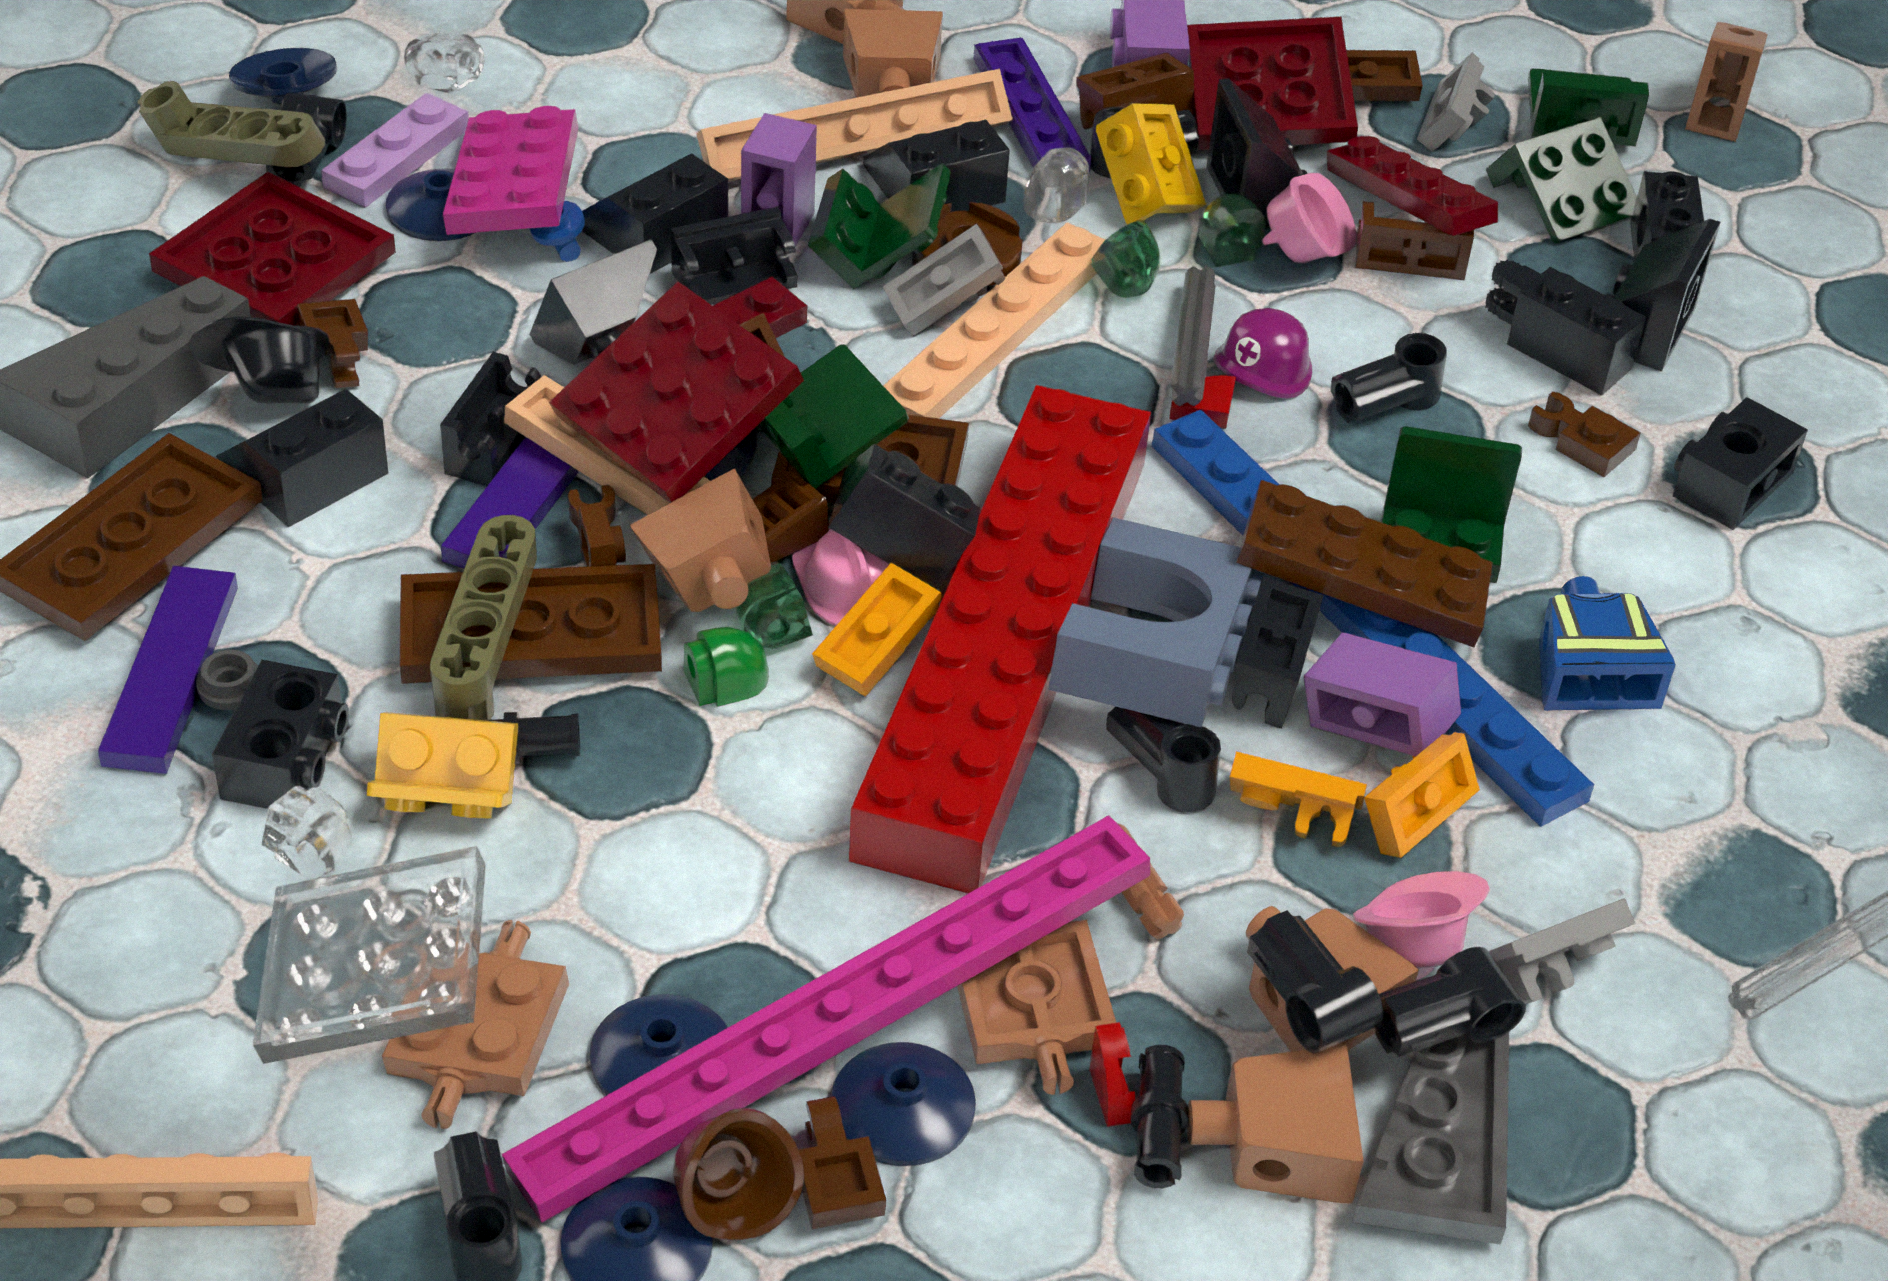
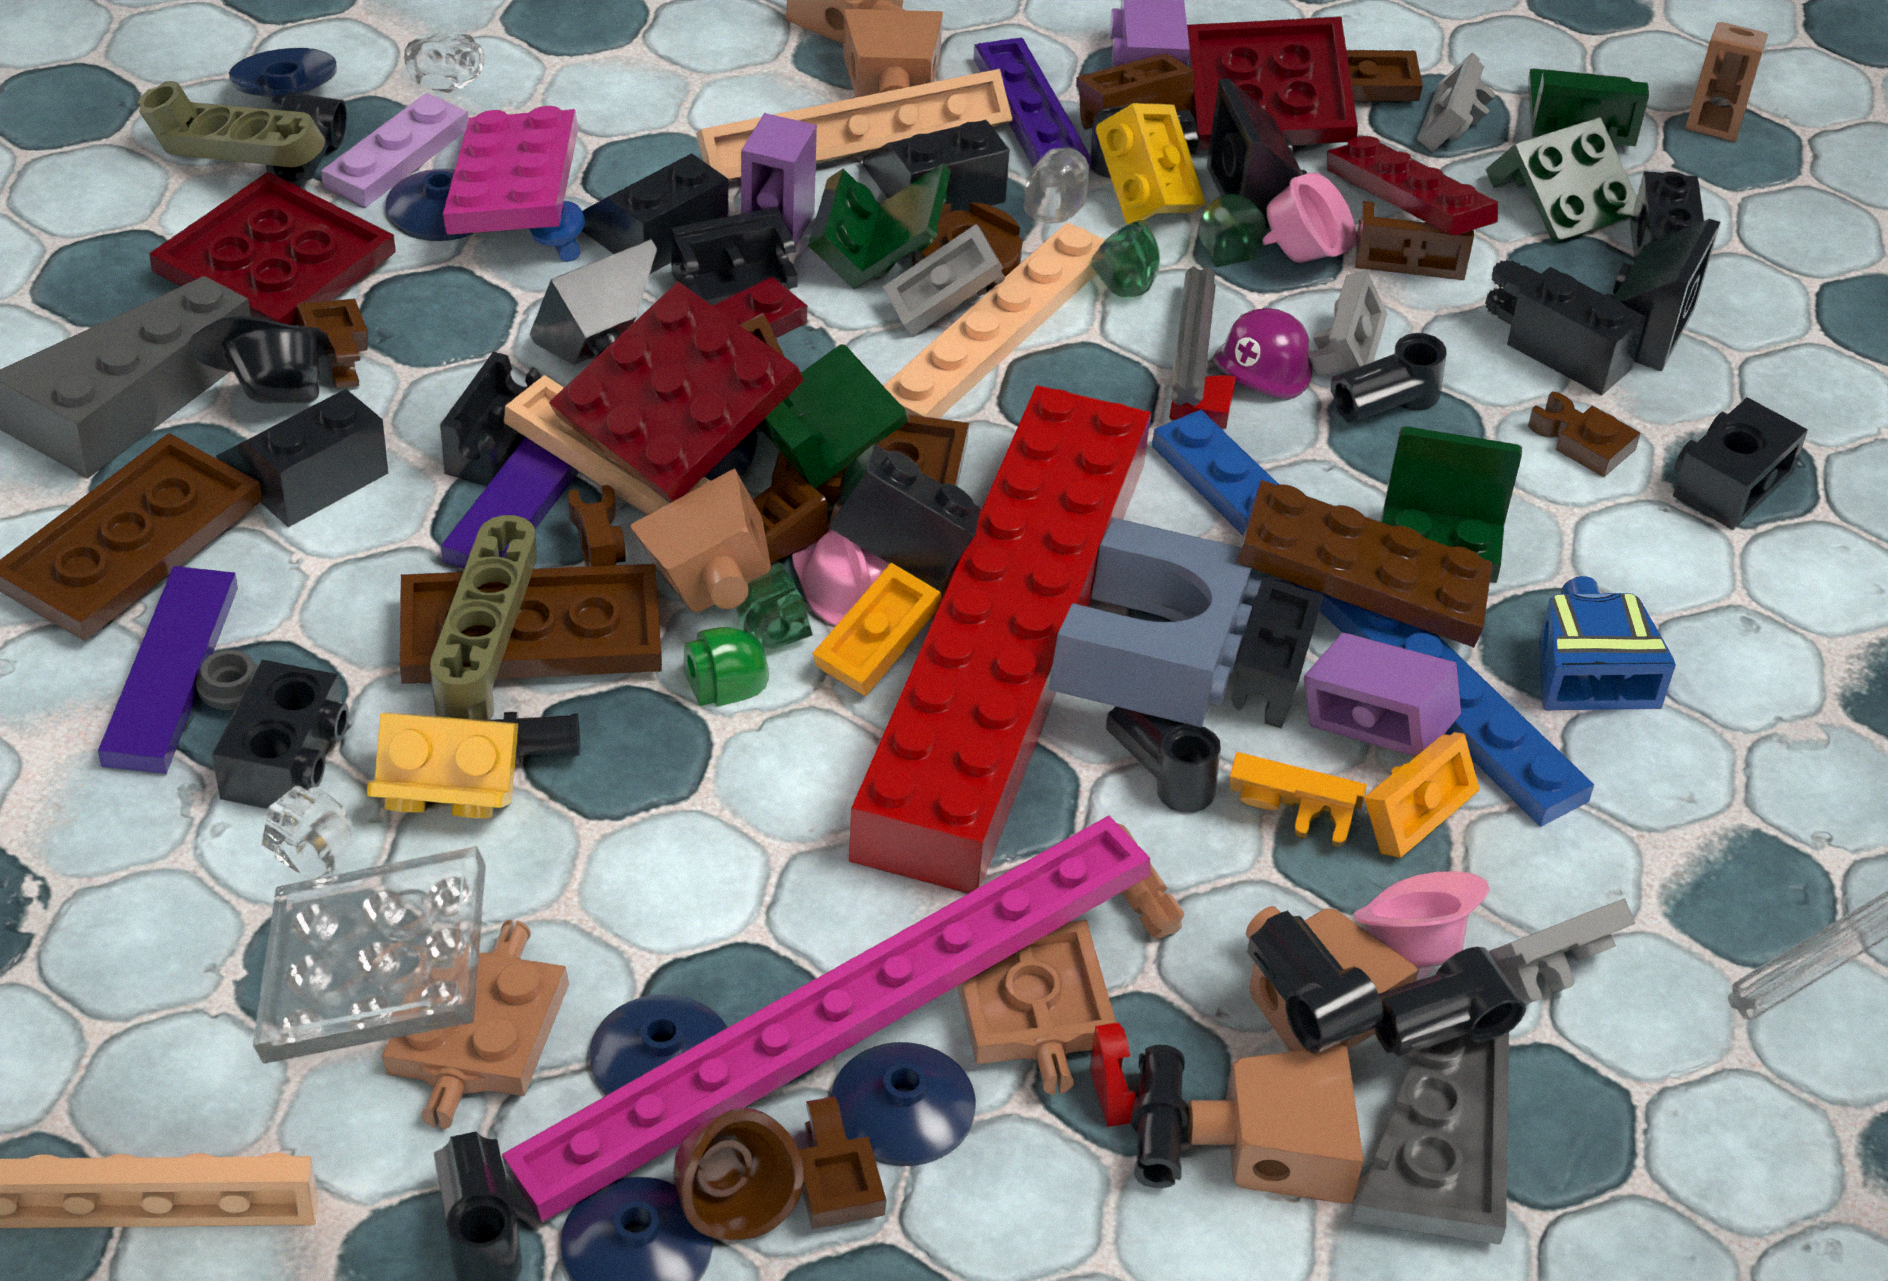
none -> light grey plate [1309,270,1388,375]

